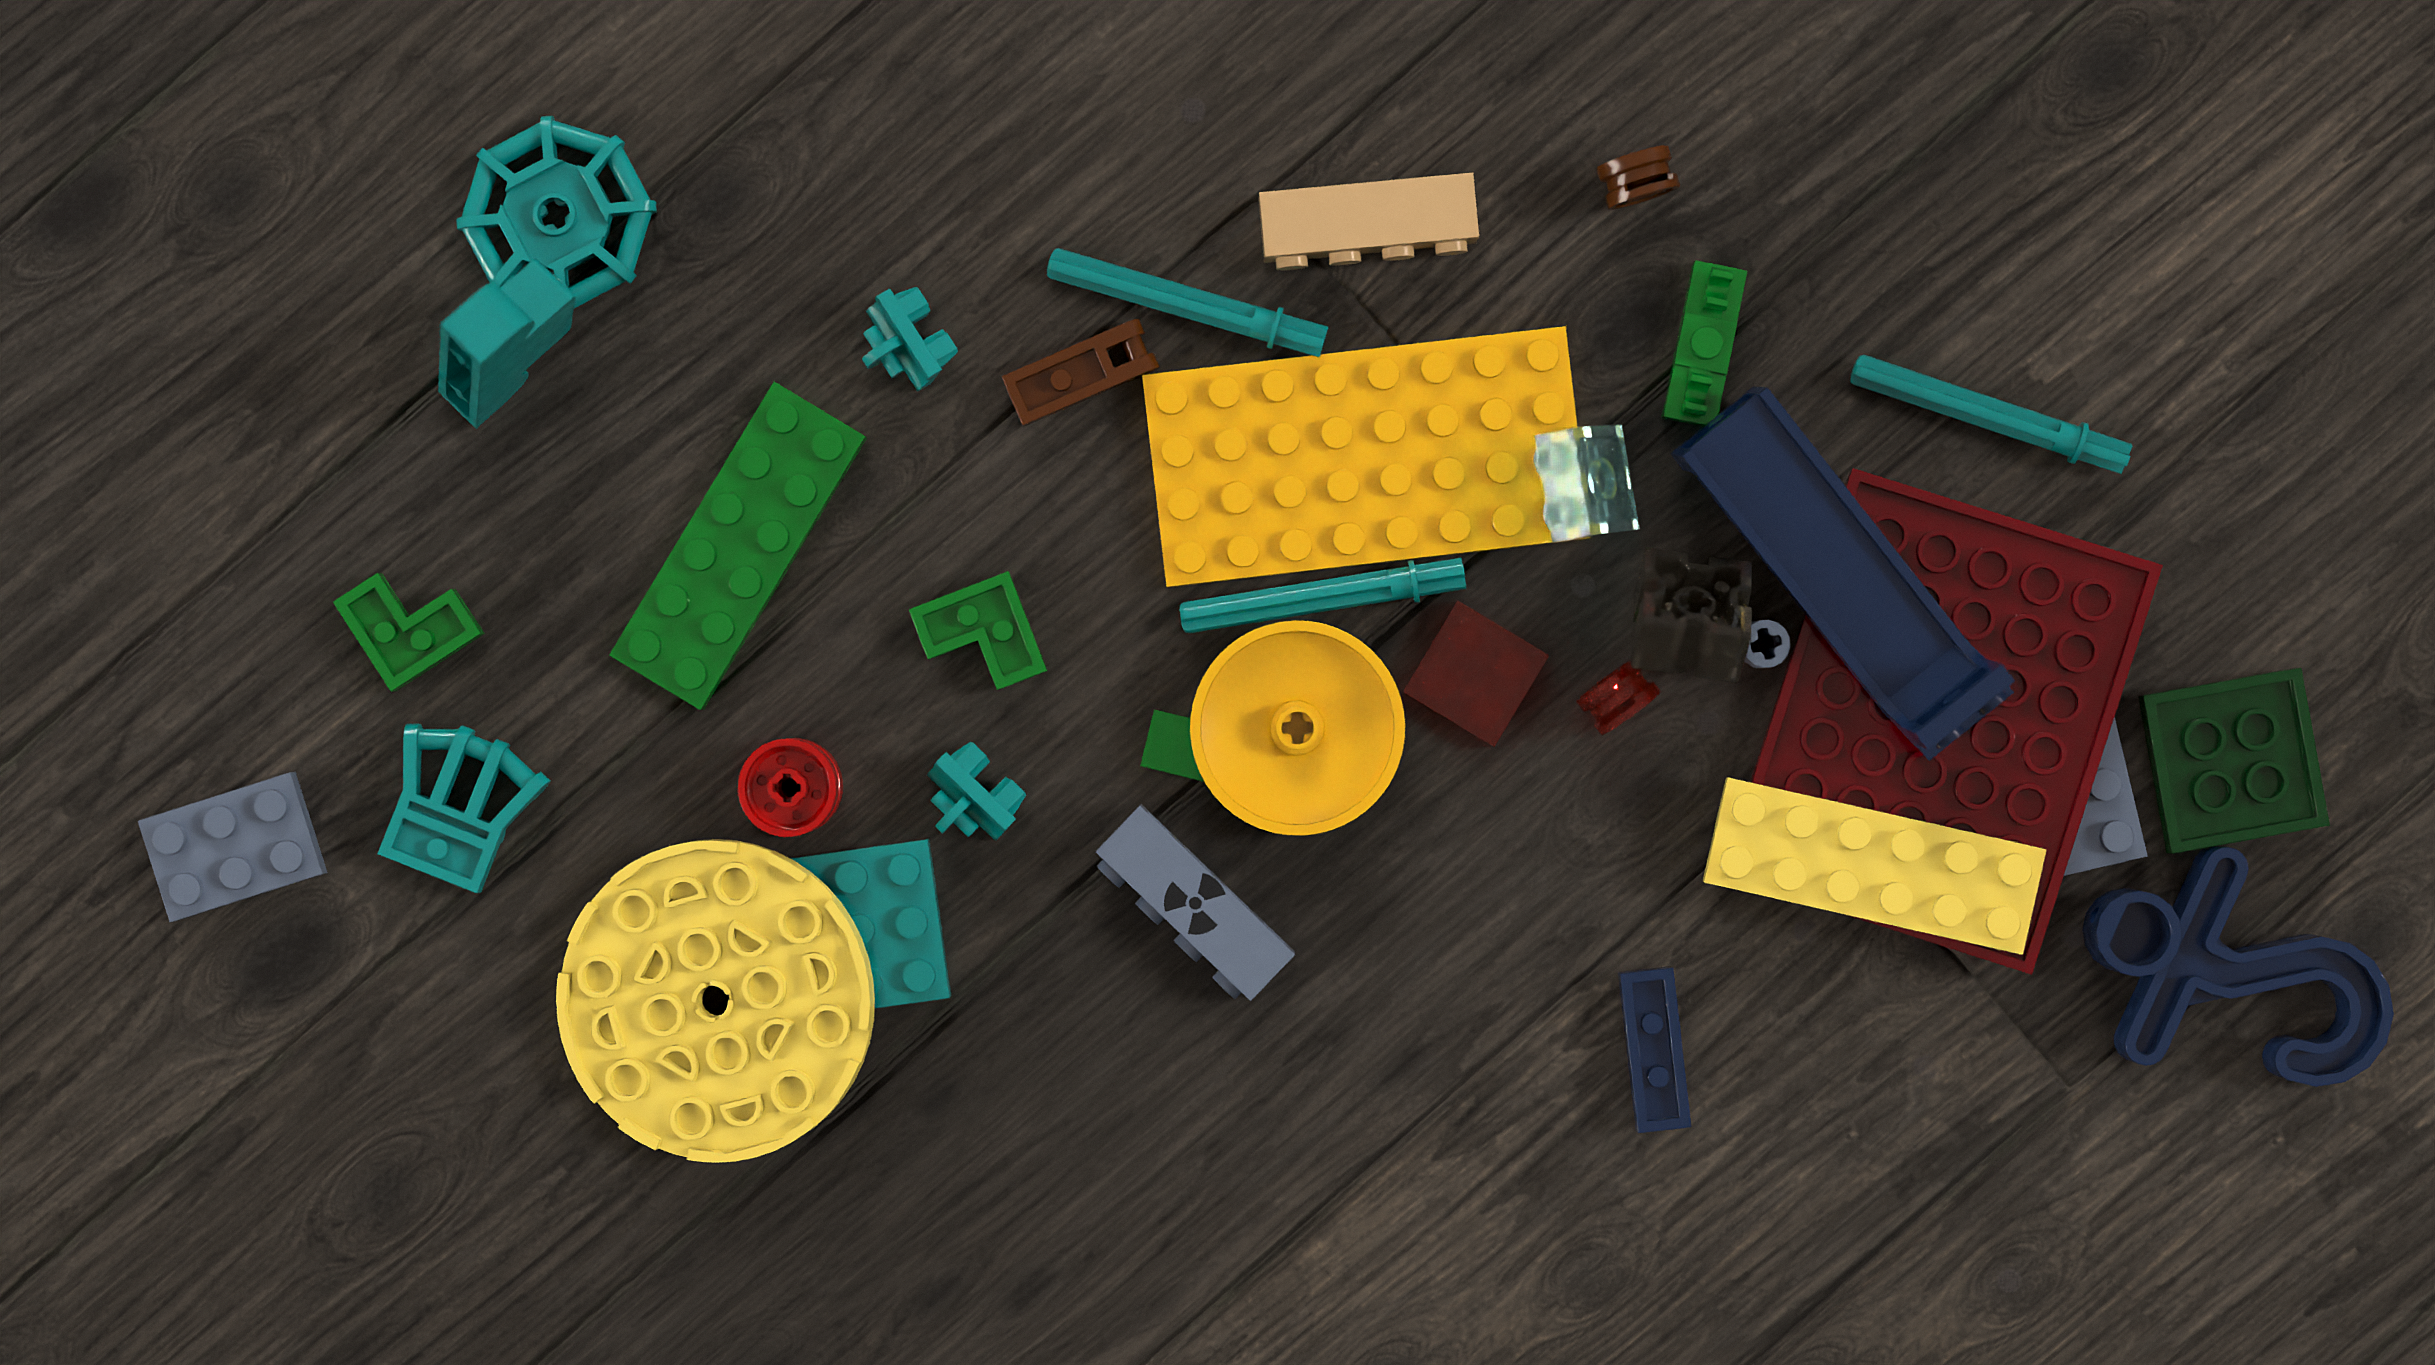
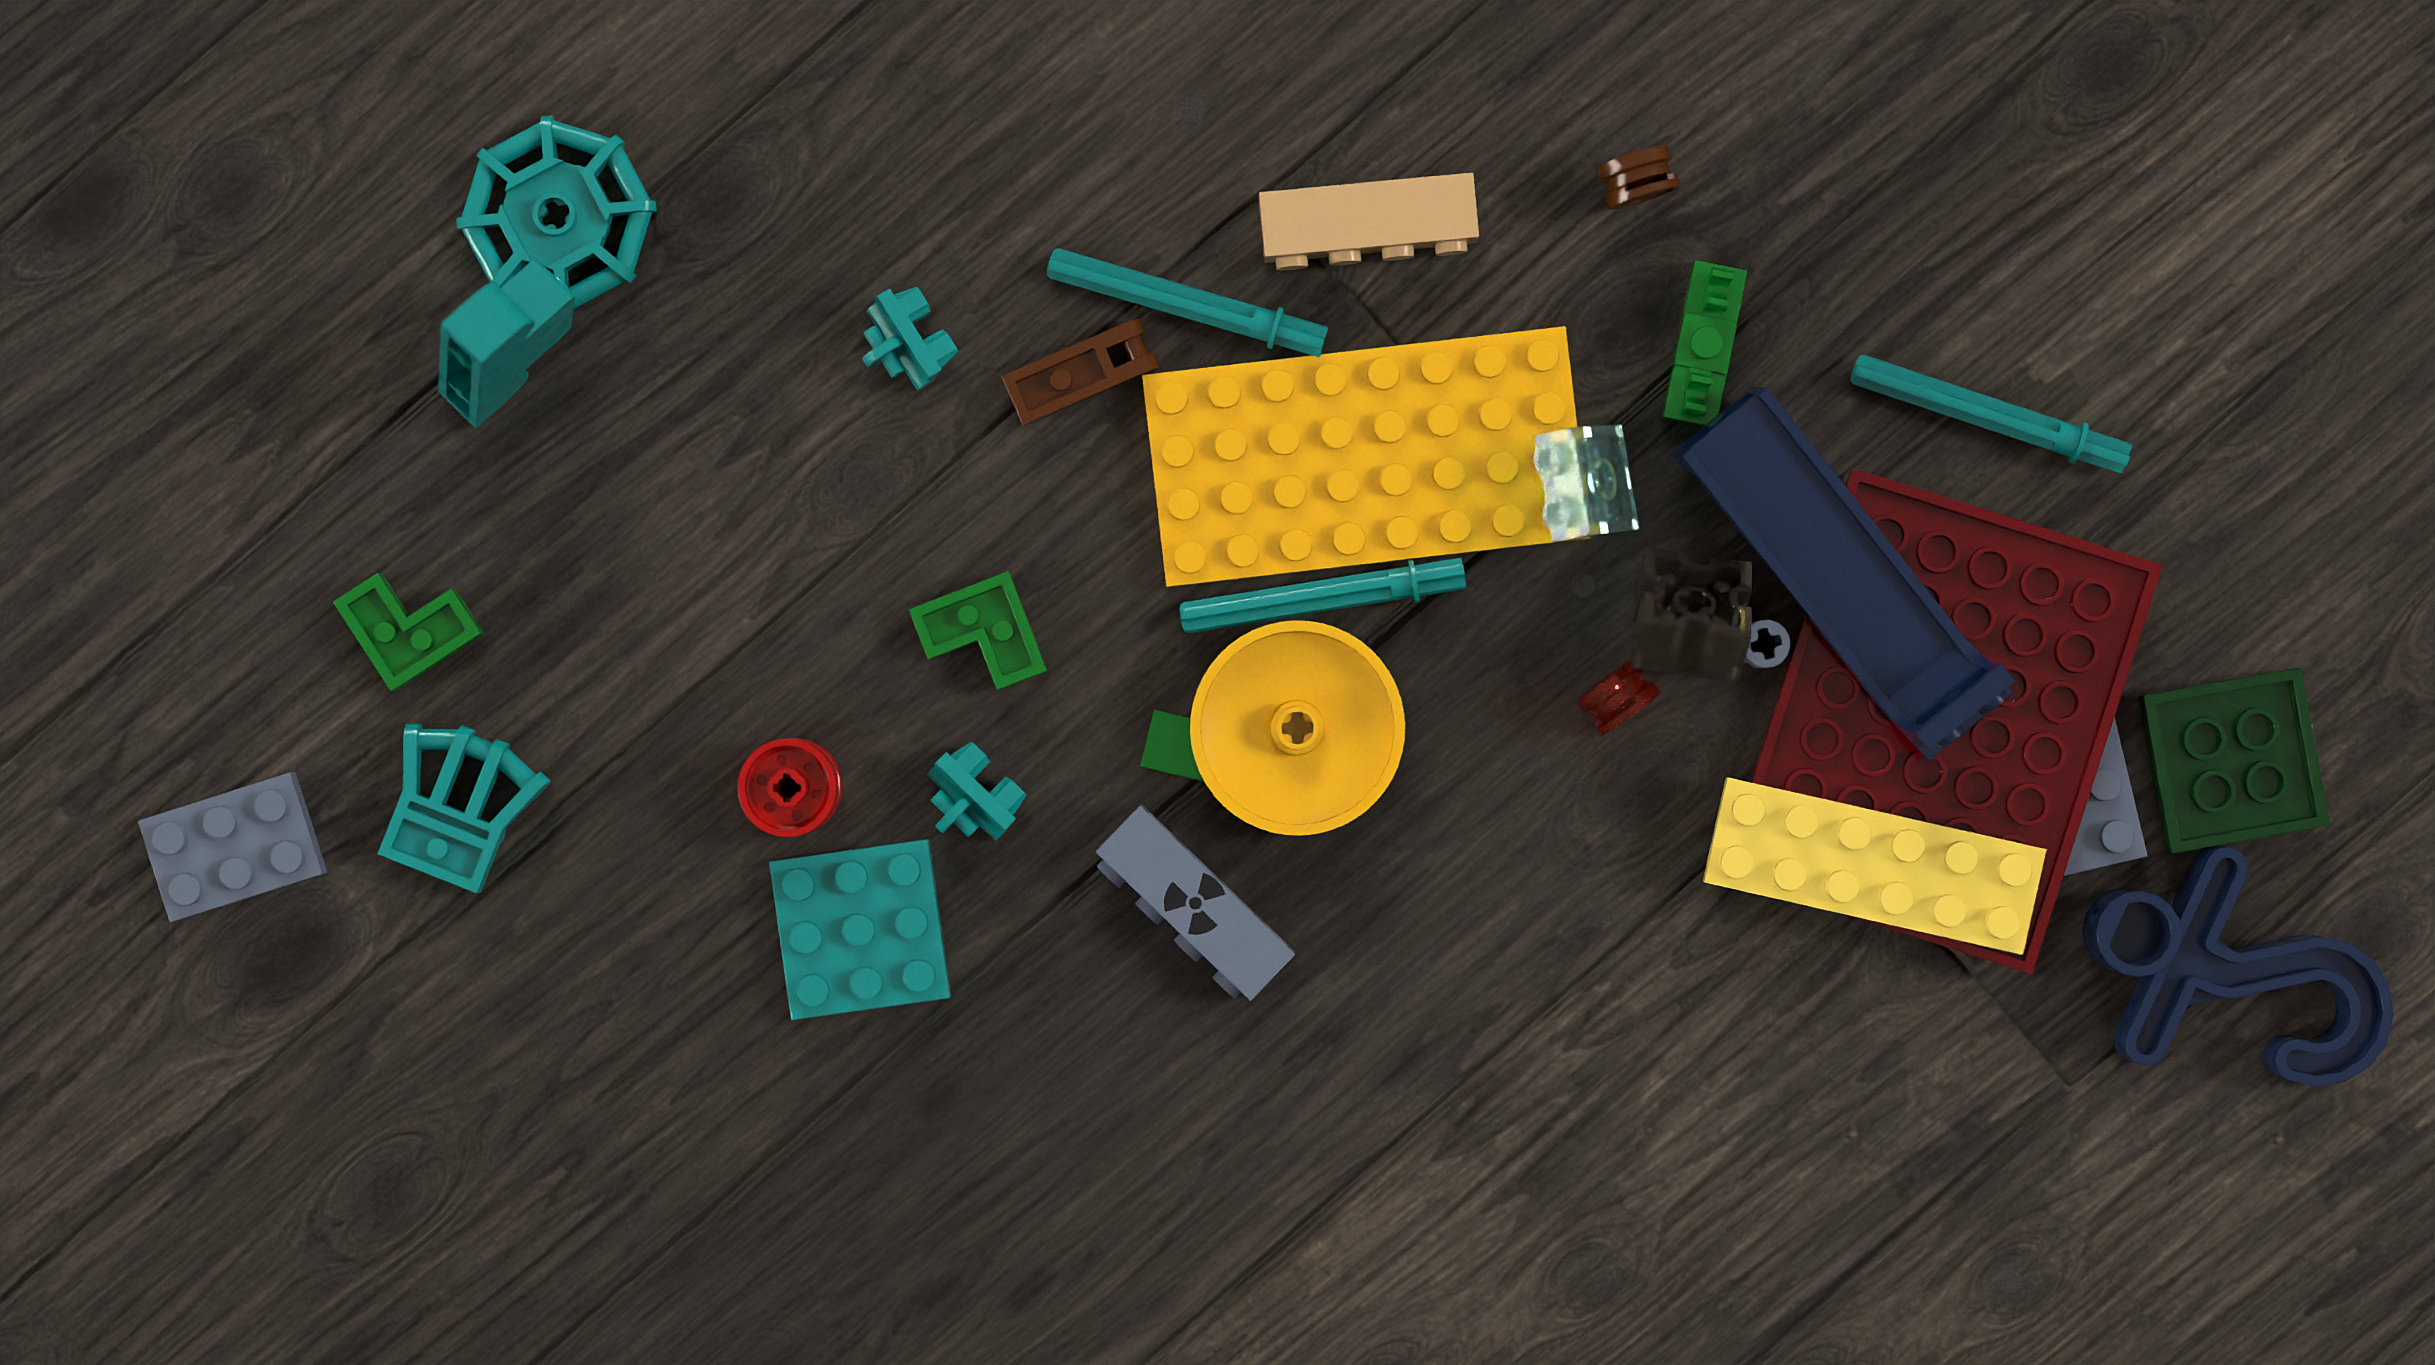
light yellow plate [556,839,875,1163] -> none
green plate [609,381,867,710] -> none
clear red plate [1402,601,1549,747] -> none
dark blue plate [1618,966,1691,1133] -> none

